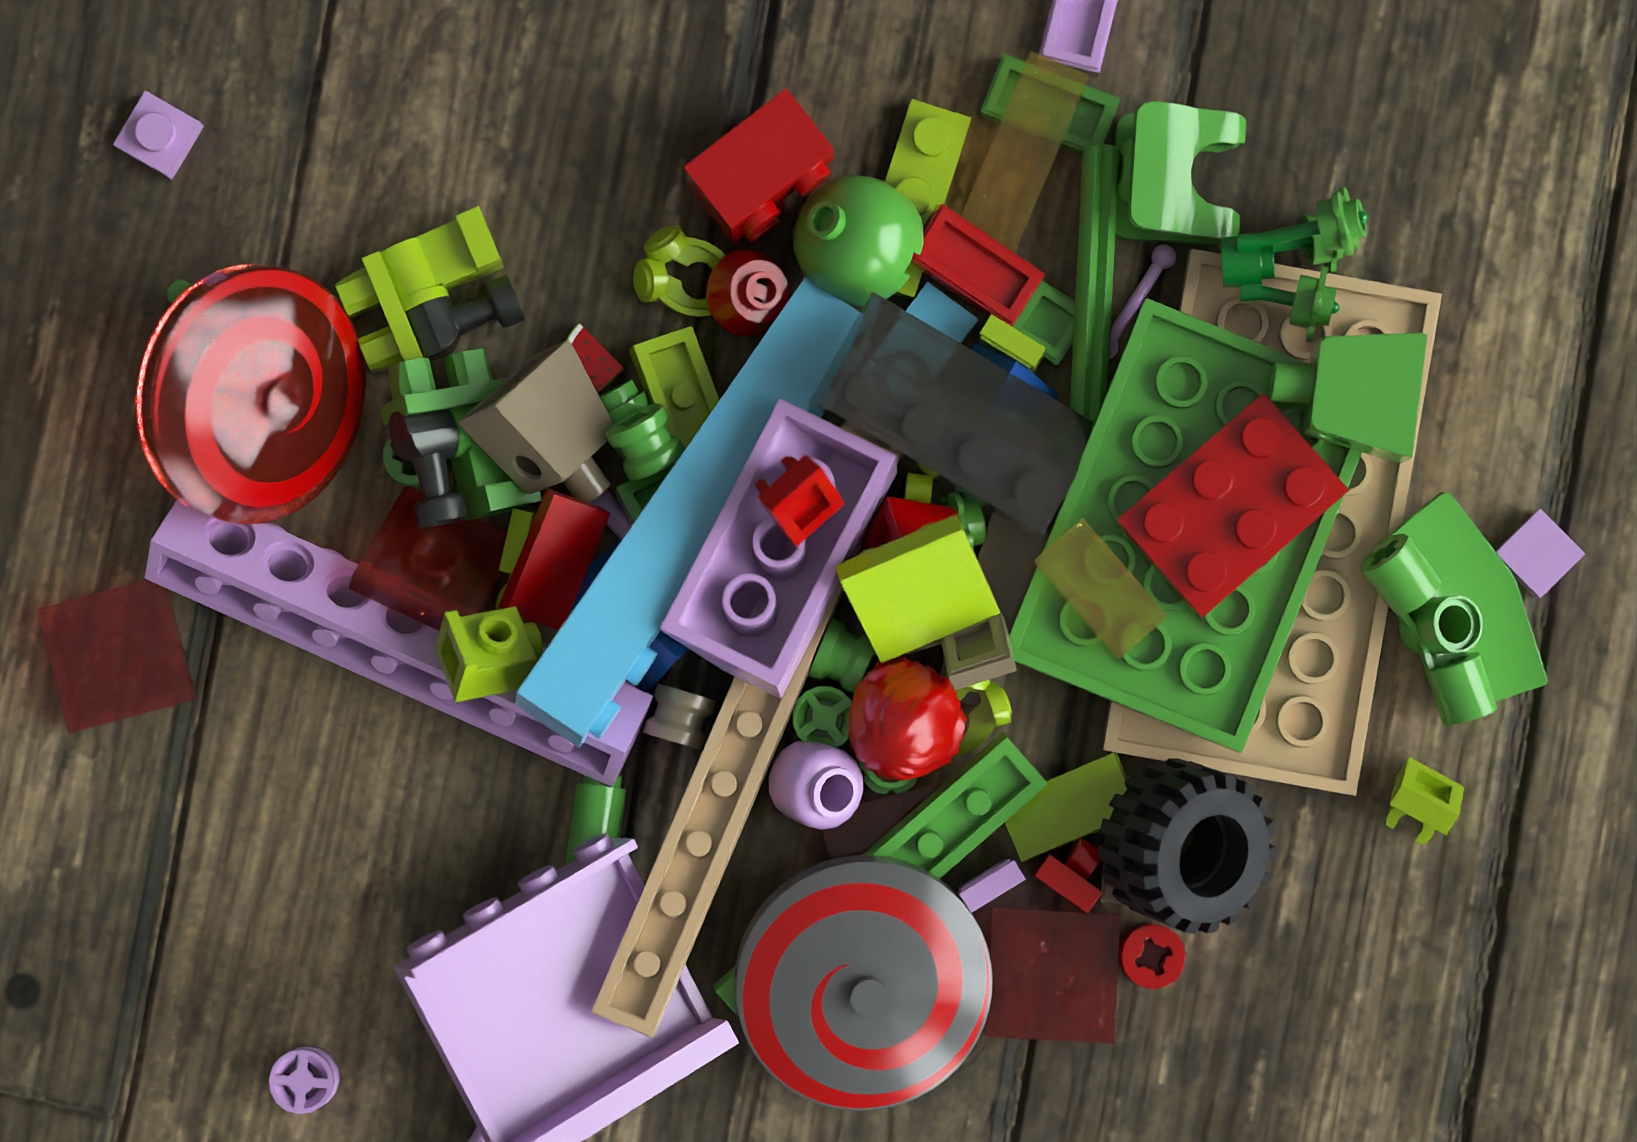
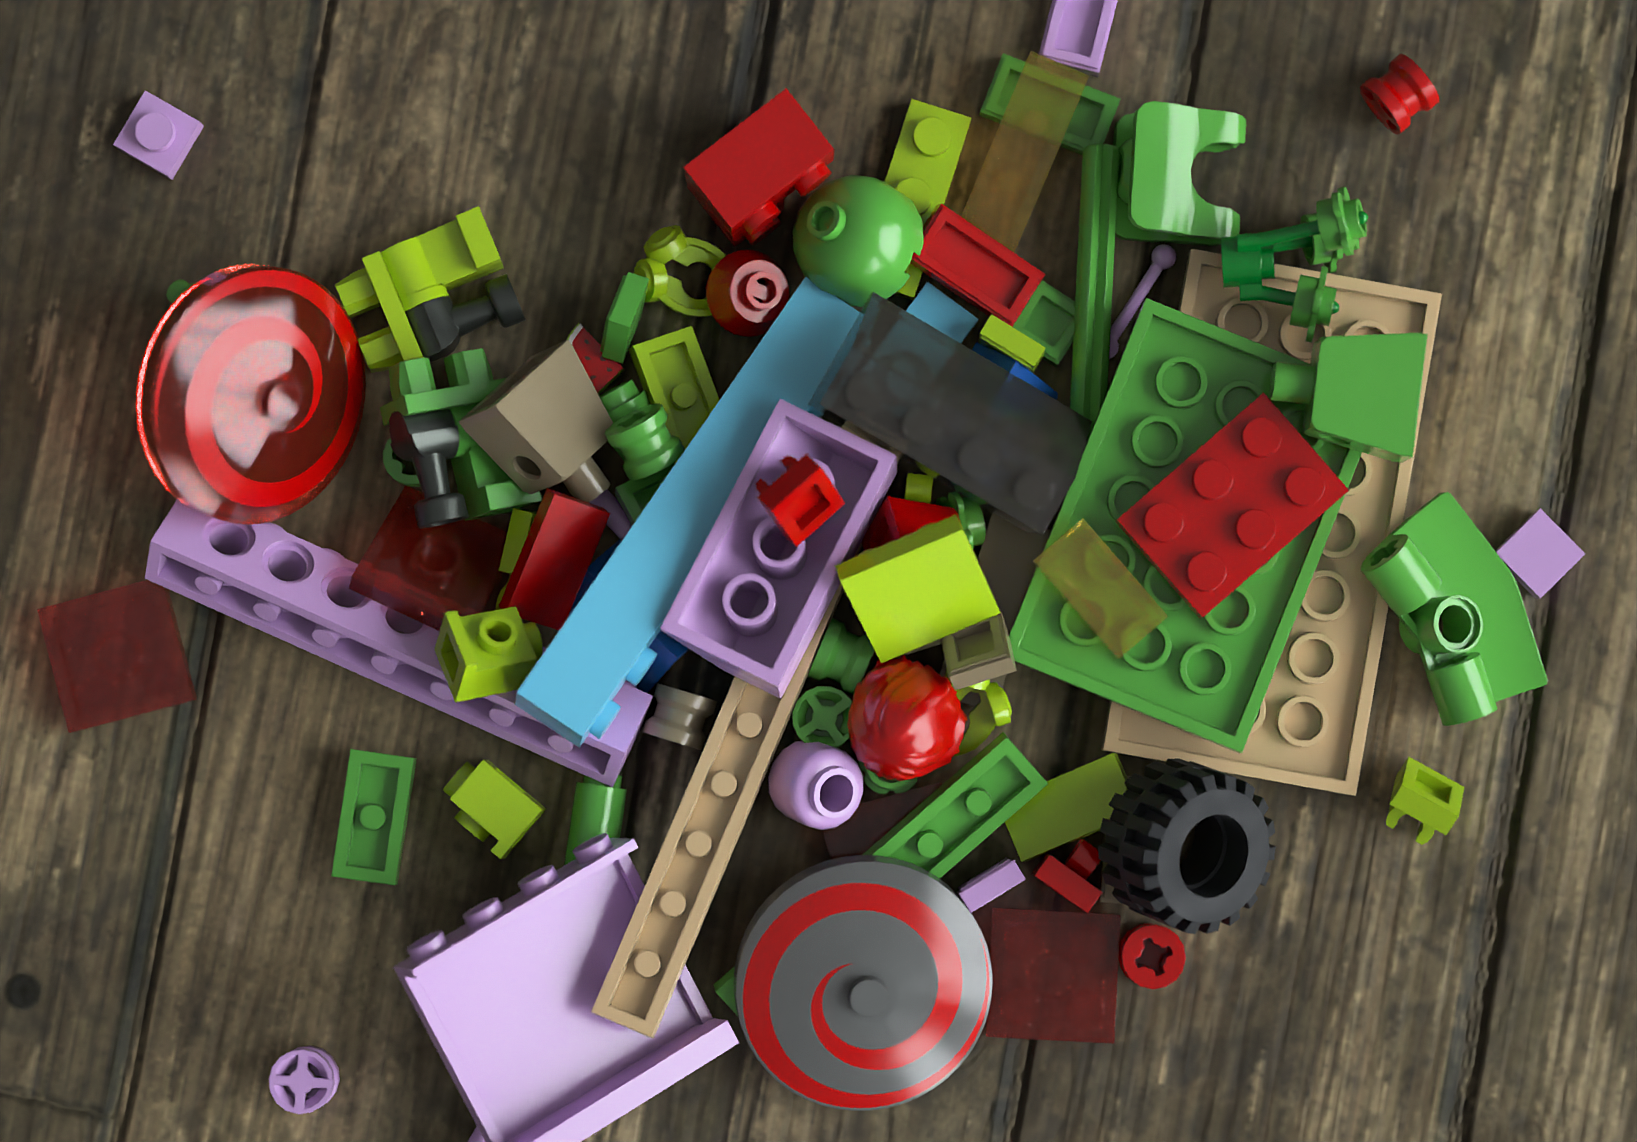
none -> bright green plate [331,749,417,885]
none -> lime brick [443,759,546,859]
none -> bright green tile [600,272,649,364]
none -> red wheel [1359,53,1440,135]

